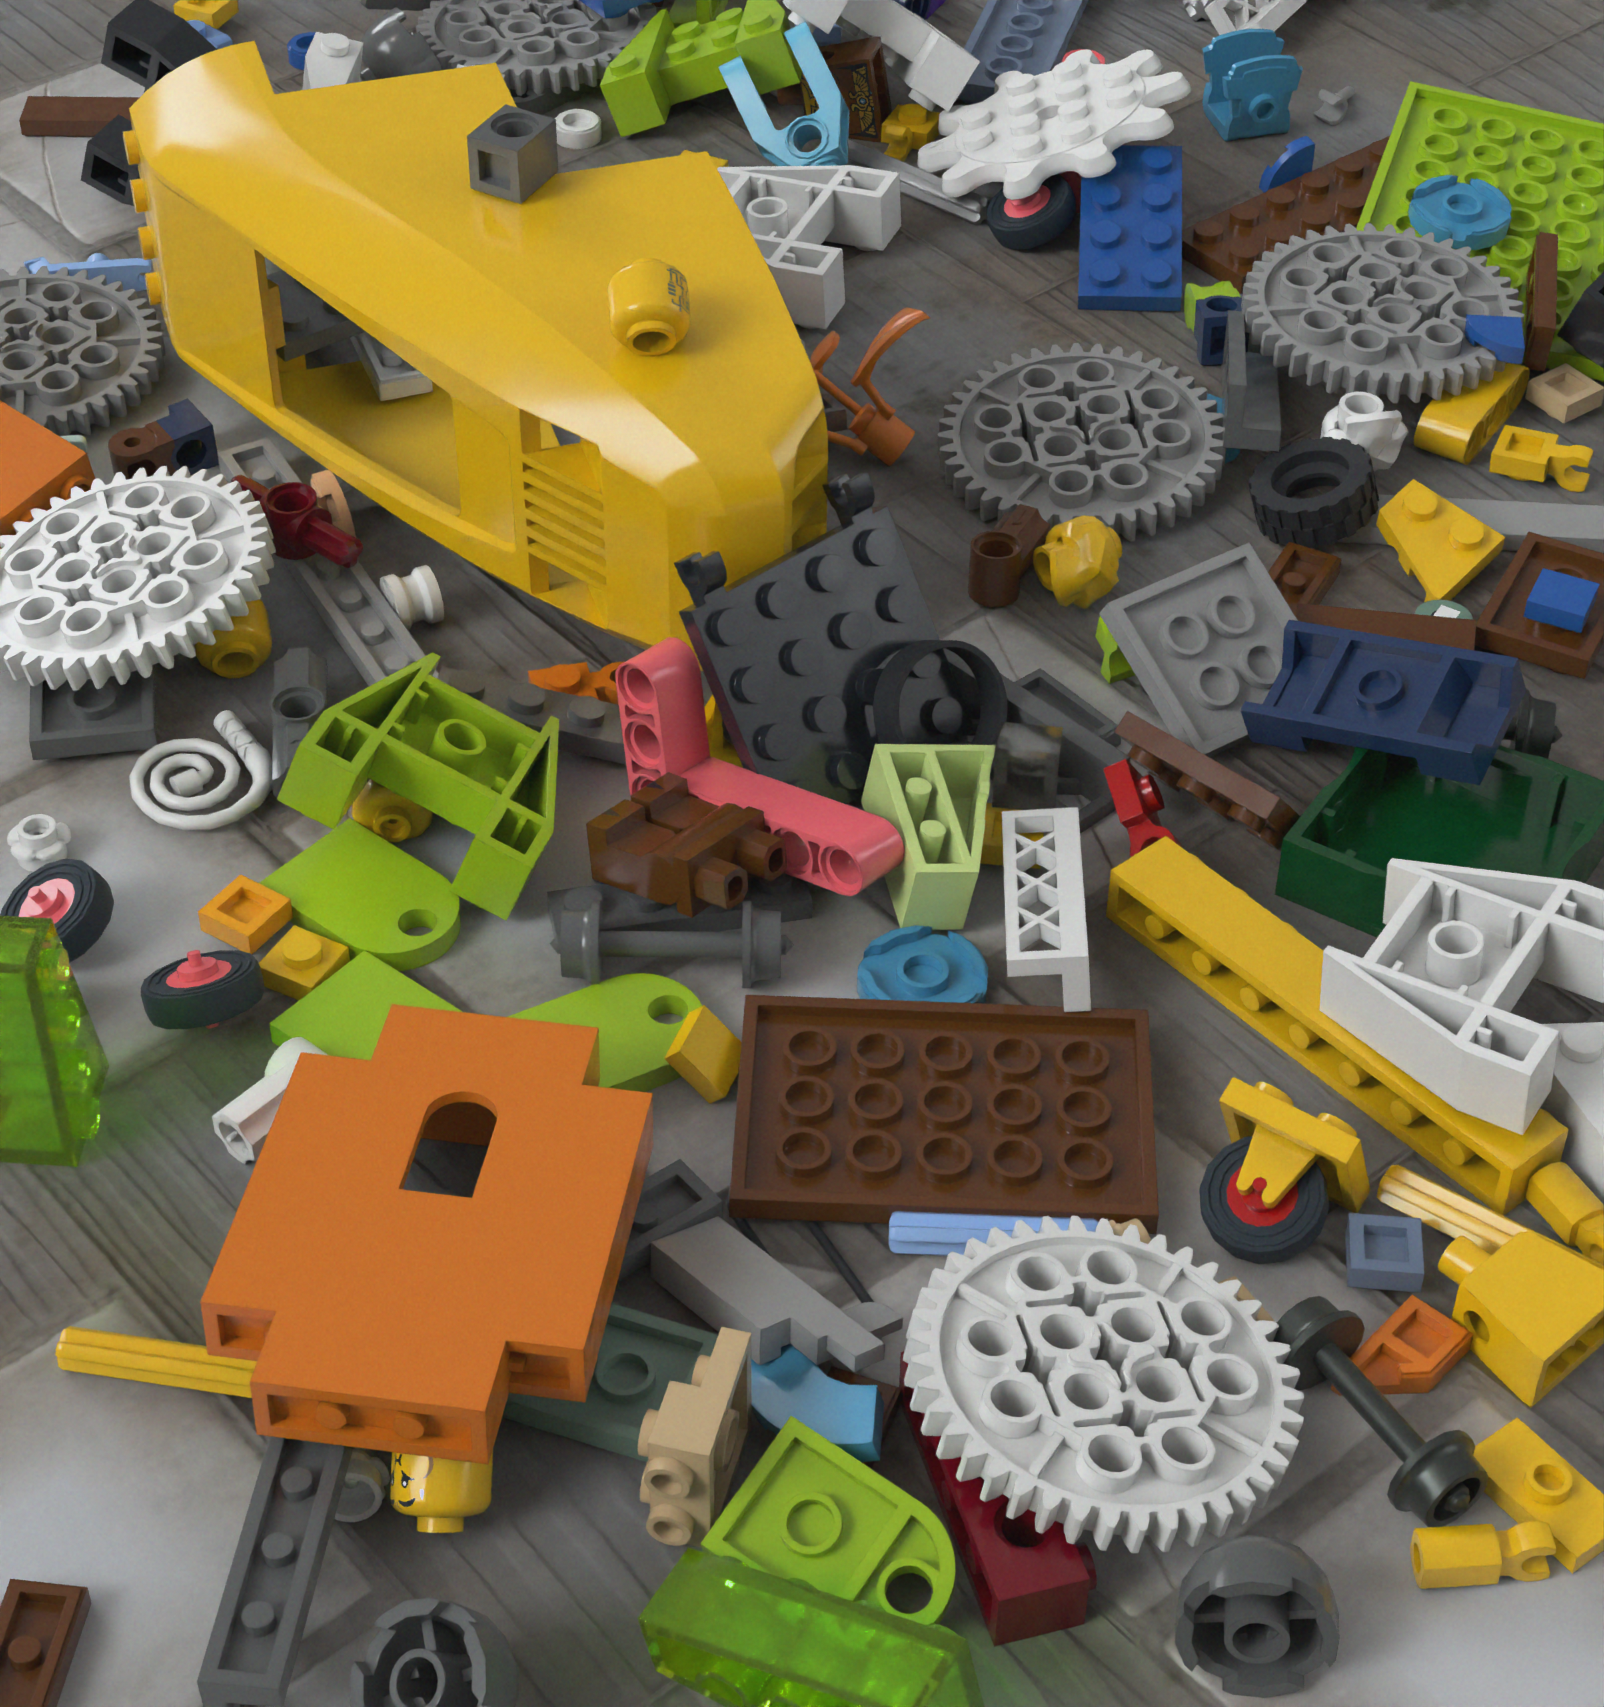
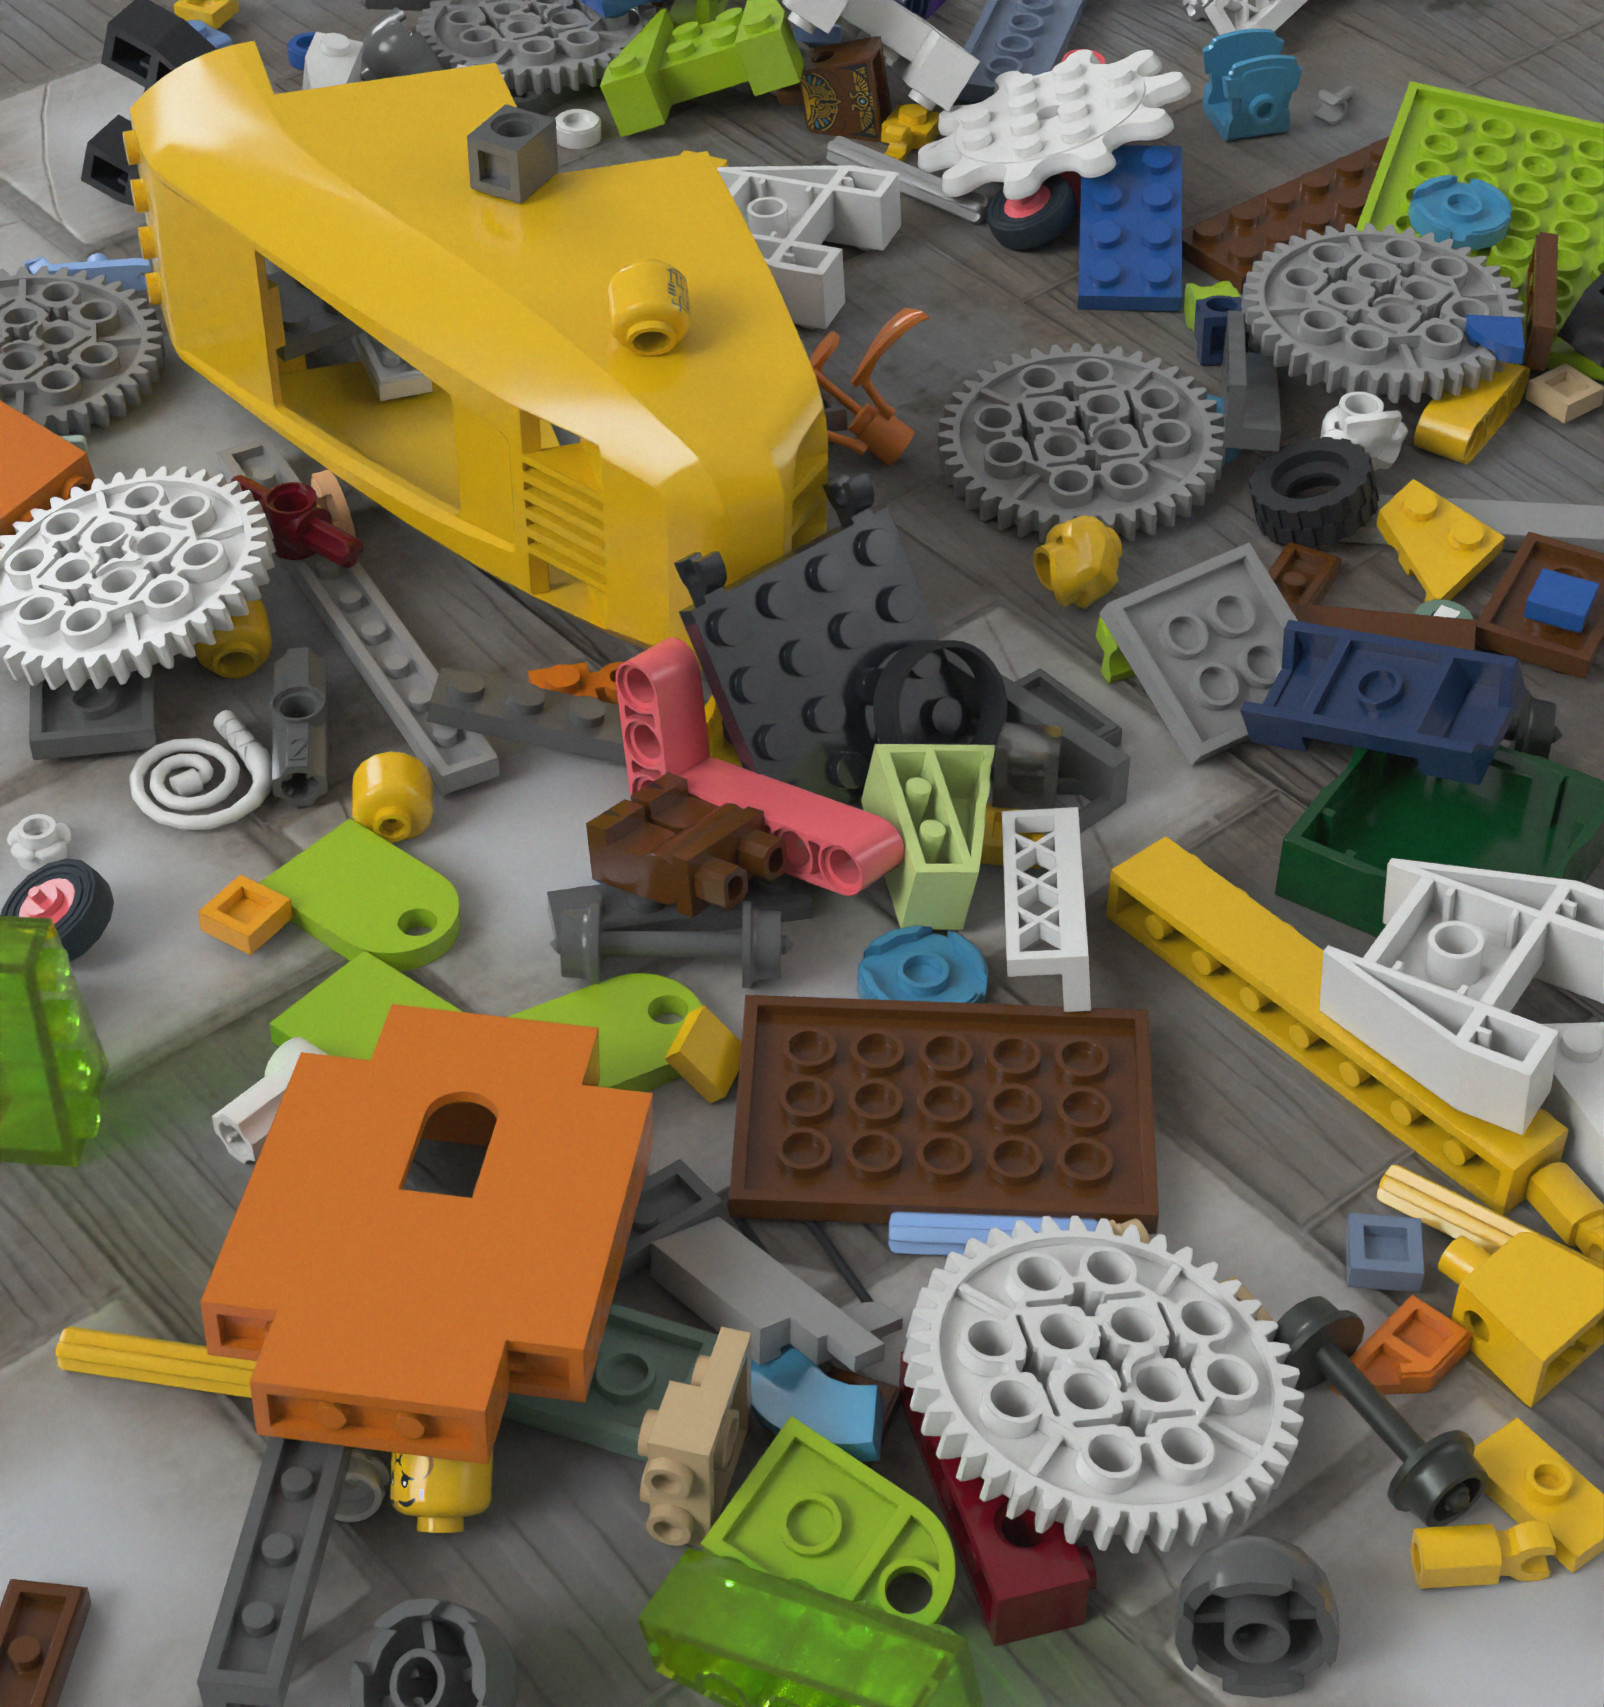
reddish brown tile [19,96,140,137] -> none
leg [108,398,219,480] -> none
black wheel [141,950,265,1029] -> none
yellow plate [258,925,350,1000] -> none
lime wedge [277,652,559,921] -> none
white wheel [380,565,444,630] -> none
medium azure piece [719,21,849,166] -> none
reddish brown piece [968,504,1051,607] -> none
red plate [1103,759,1183,857] -> none
reddish brown plate [1114,711,1301,850] -> none
plate [1199,1077,1371,1264] -> none
blue tile [1259,136,1316,193] -> none
yellow plate [1489,425,1594,492] -> none

